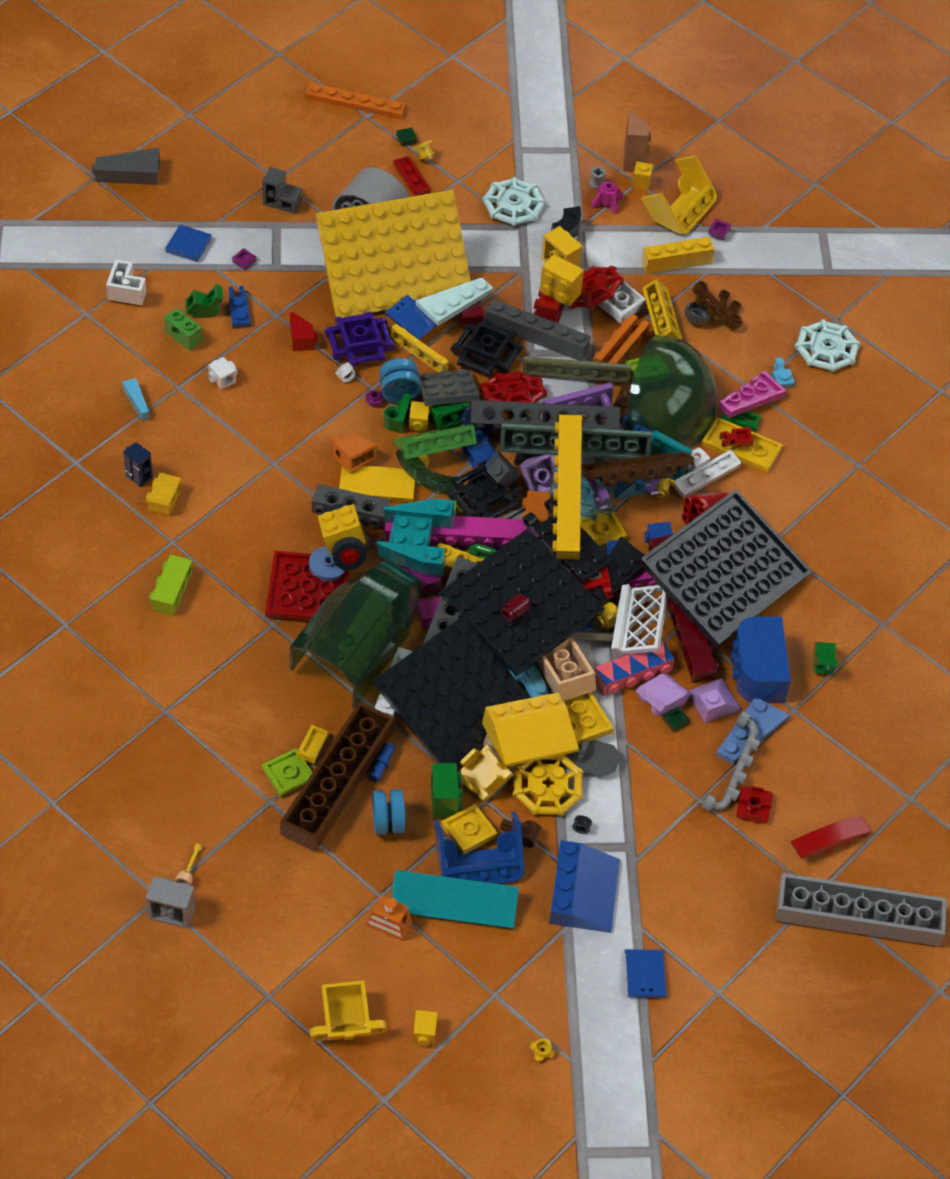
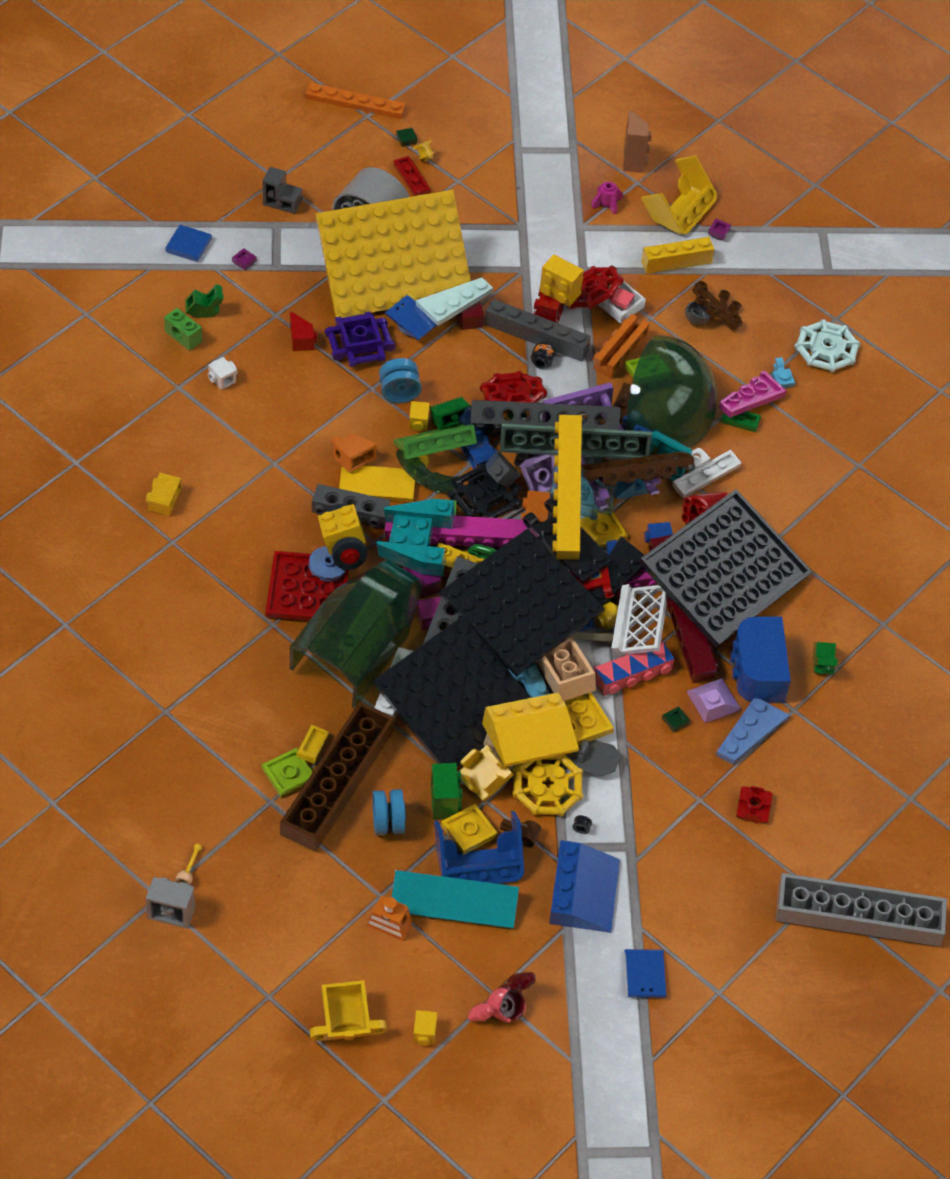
dark grey slope [92,148,160,185] -> none
white brick [106,259,147,305] -> none
medium azure piece [122,378,149,421] -> none
dark blue brick [123,442,153,487] -> none
lime brick [149,554,193,616] -> none
blue hinge [228,285,251,329] -> none
white tile [335,363,355,383] -> none
magenta plate [366,390,384,407] -> none
blue pin [368,742,396,782] -> none
green plate [384,393,411,434] -> none
yellow plate [391,324,449,373] -> none
dark grey plate [419,369,479,406] -> none
black brick [450,319,524,378] -> none
light aqua plate [482,177,546,227] -> none
dark red brick [501,594,530,622] -> none
olive tile [523,356,632,383] -> none
yellow plate [530,1038,555,1062] -> none
yellow brick [541,226,583,267] -> none
black brick [551,206,581,238] -> none
light grey bush [589,166,606,189] -> none
yellow brick [632,161,653,190] -> none
lavender slope [635,673,691,716] -> none
yellow brick [642,279,683,349] -> none
yellow brick [654,476,675,498] -> none
yellow tile [701,417,783,473] -> none
light grey bar [701,710,760,812] -> none
red plate [719,427,754,448] -> none
red slope [791,816,872,859] -> none
none -> hair [468,972,536,1023]
none -> black head [530,342,556,369]
none -> coral tile [610,287,635,310]

